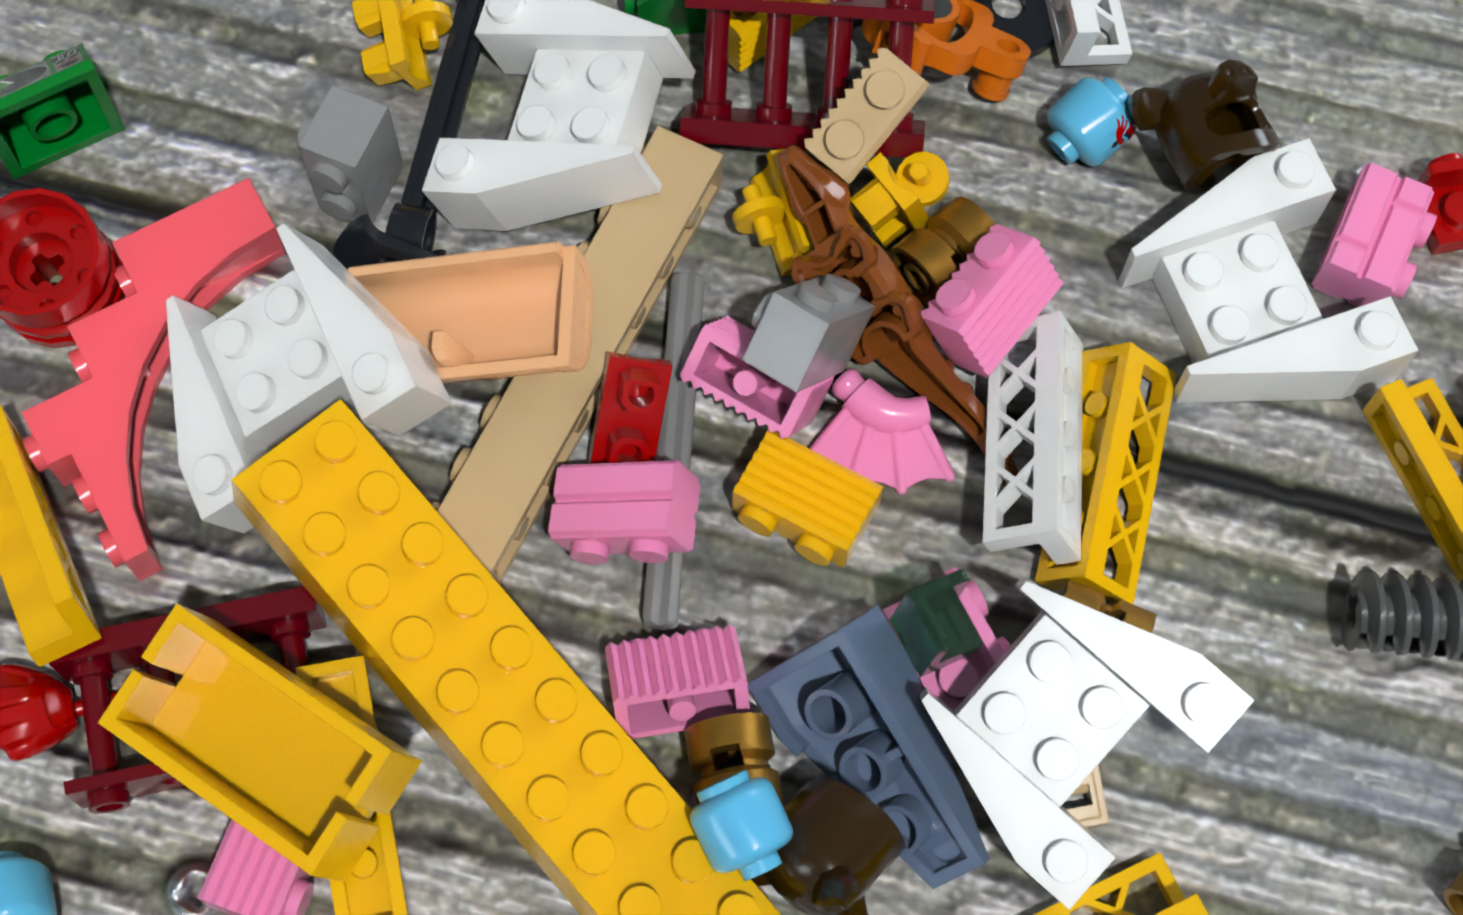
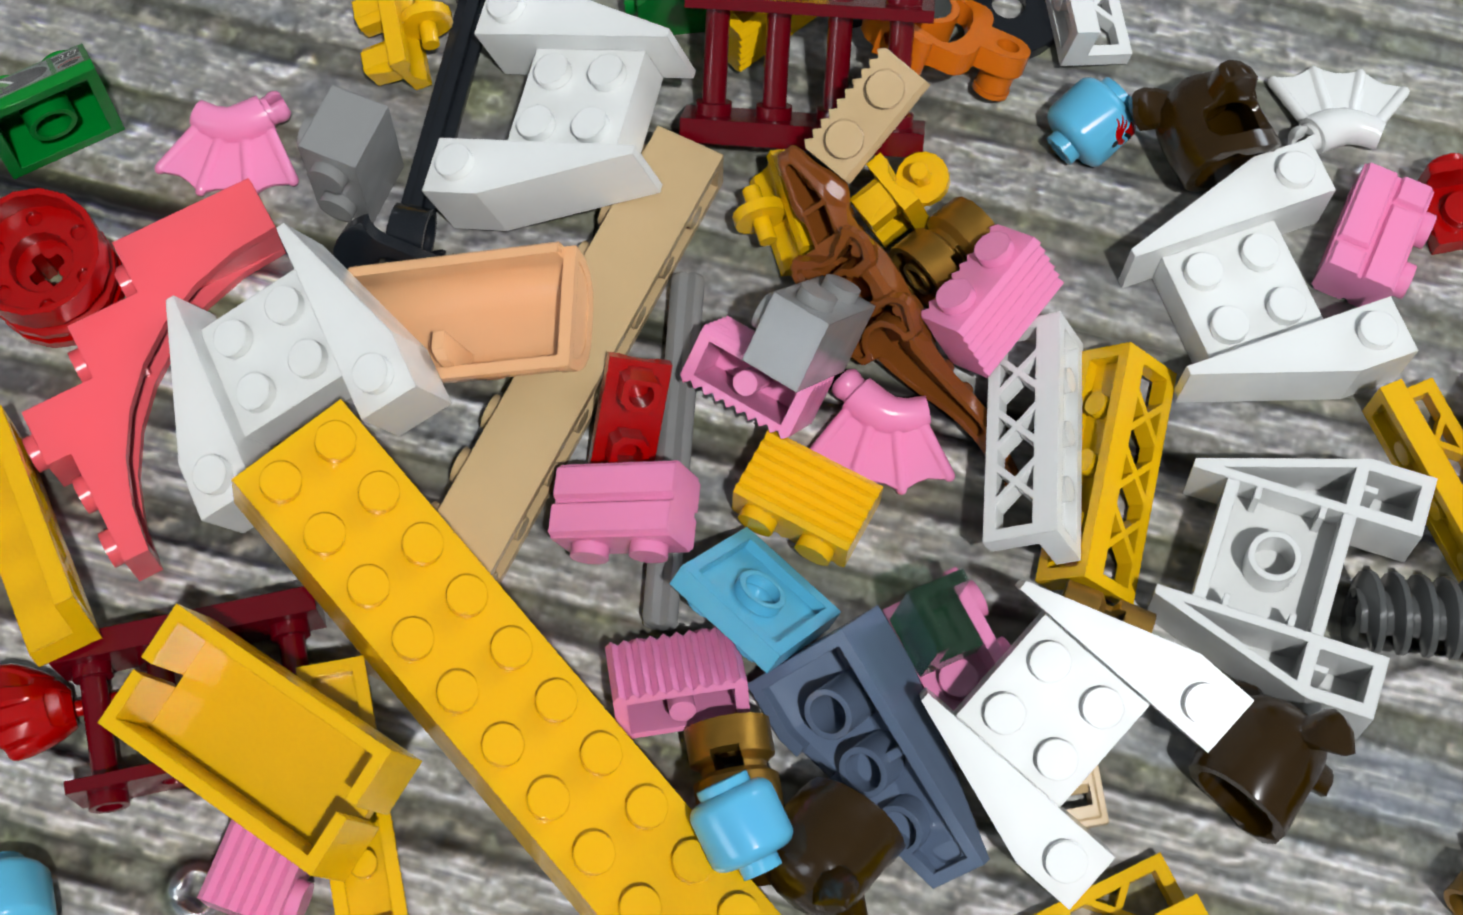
none -> bright pink arm [154,91,299,196]
none -> medium azure plate [669,527,841,673]
none -> white wedge [1147,458,1438,740]
none -> dark brown piece [1189,681,1356,844]
none -> white arm [1267,66,1410,154]

